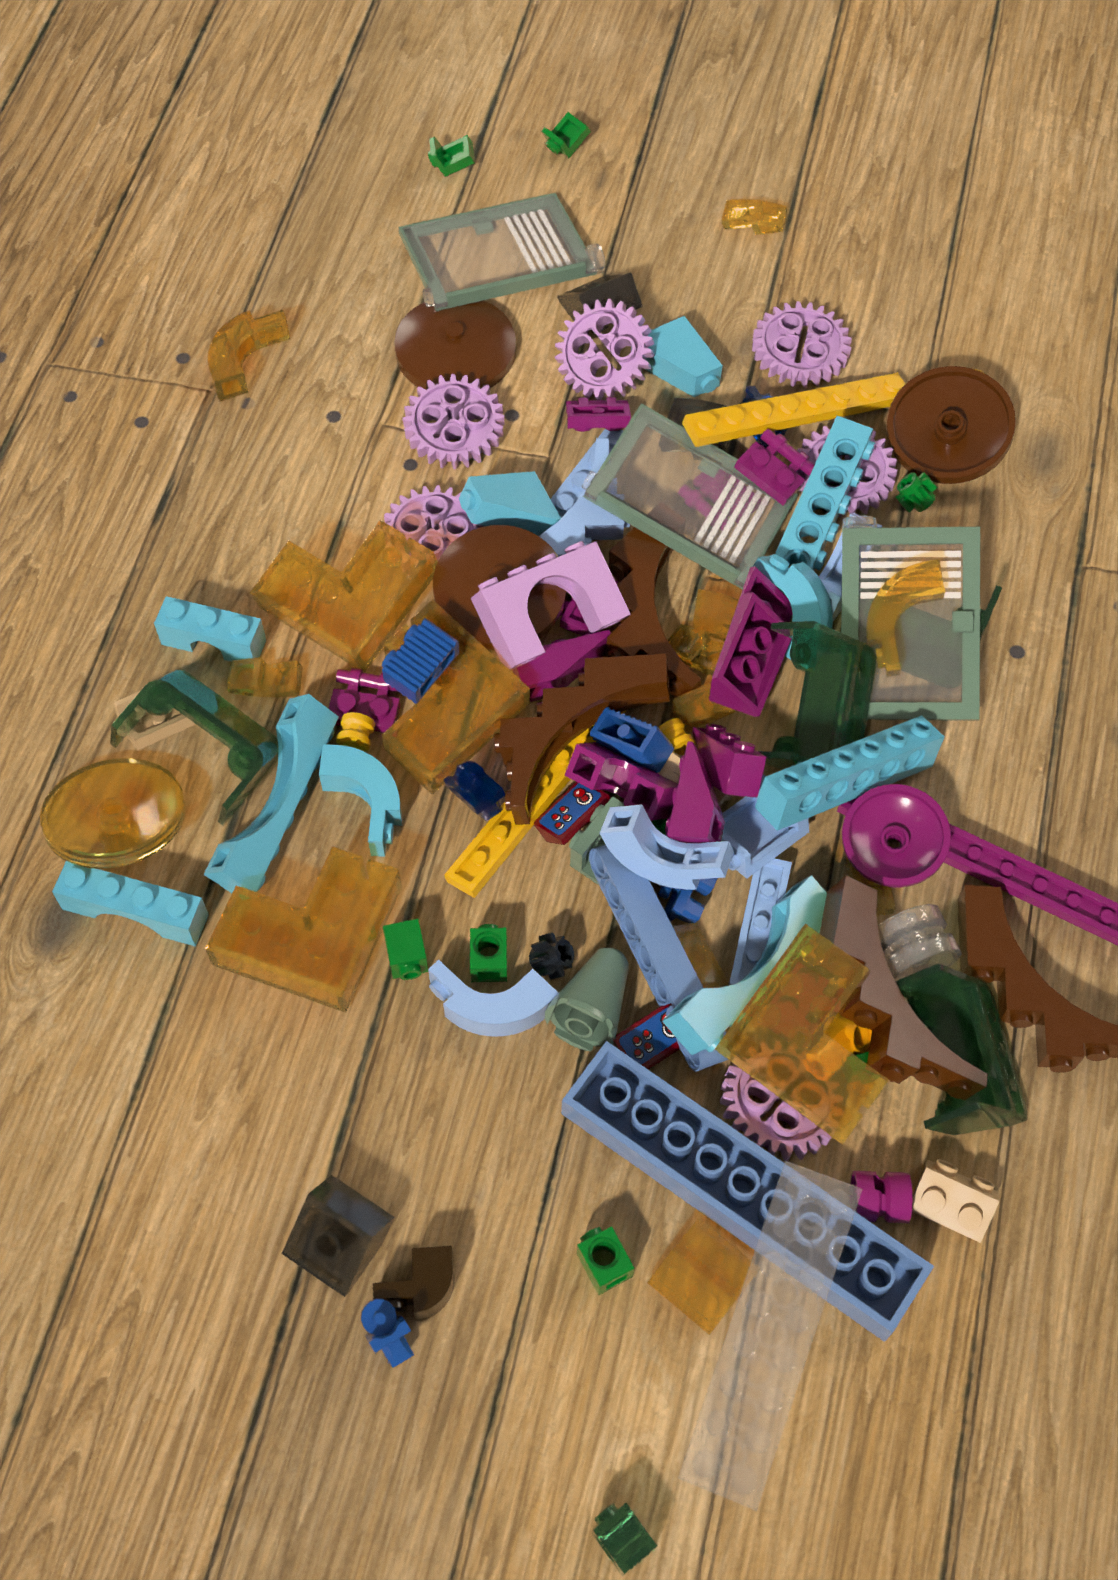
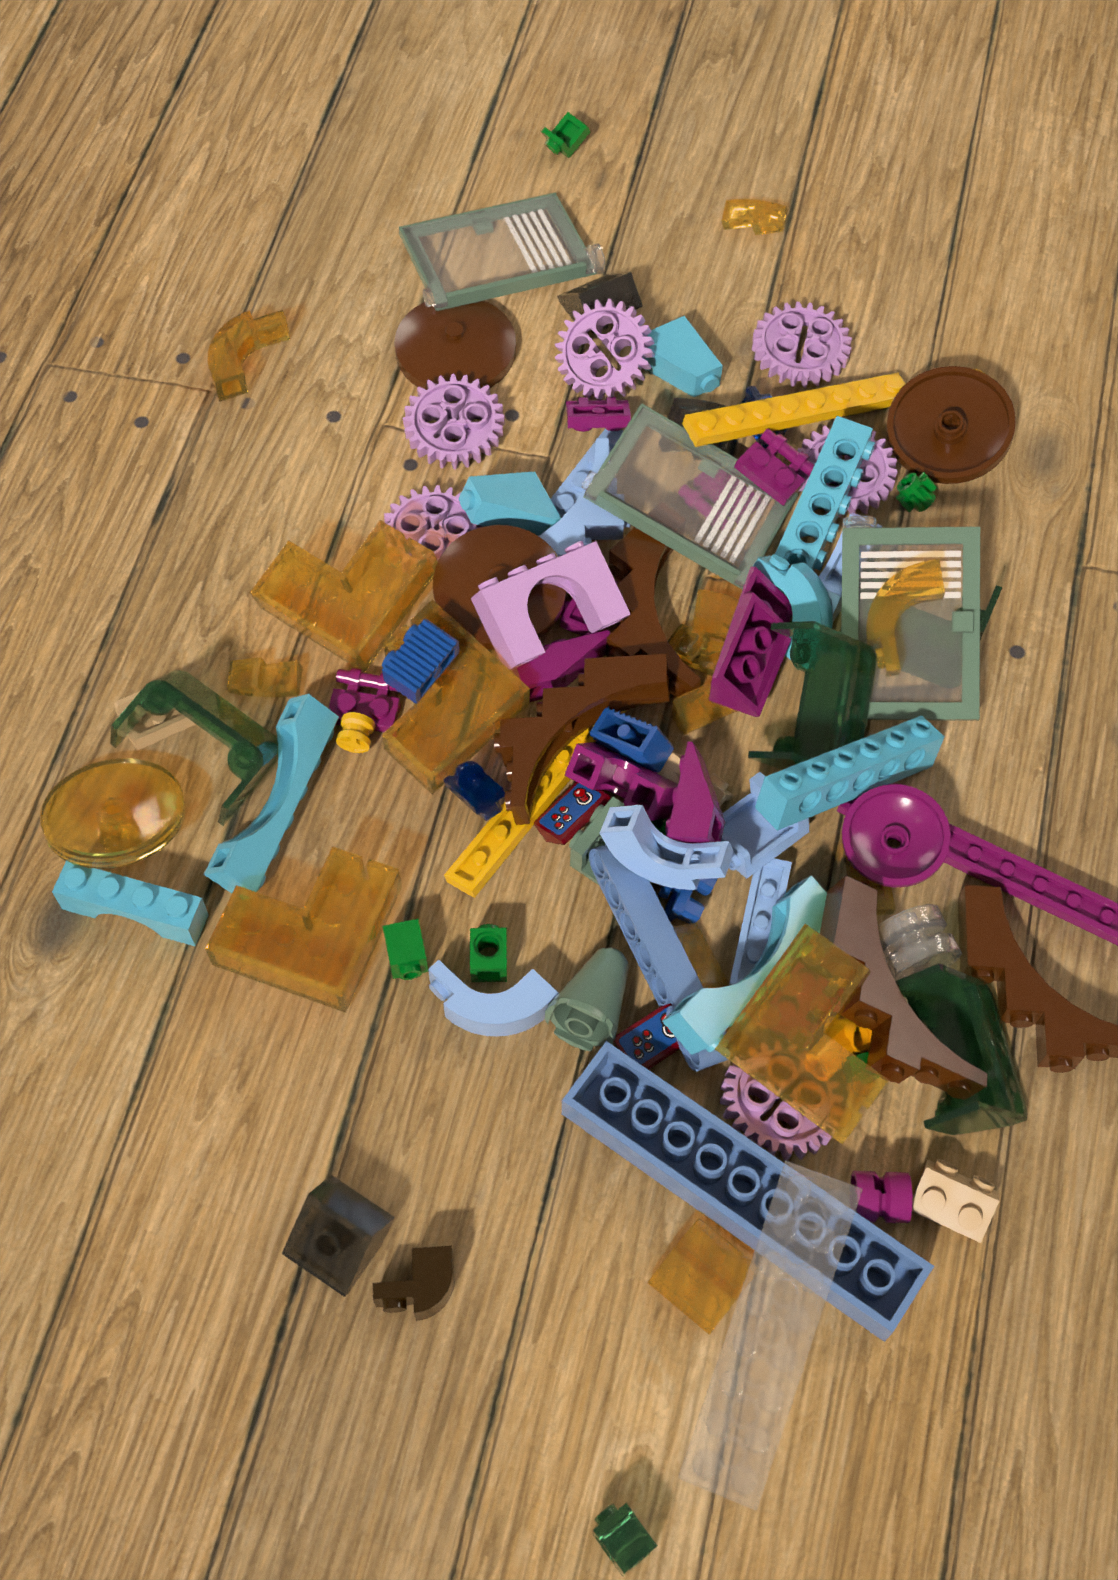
medium azure arch [154,596,266,667] -> none
medium azure arch [319,744,402,857] -> none
blue hips [361,1299,414,1368] -> none
green bracket [428,135,475,177] -> none
black gear [529,932,574,980] -> none
green brick [576,1226,635,1295] -> none
yellow wheel [658,718,695,755] -> none
magenta slope [692,723,766,798] -> none

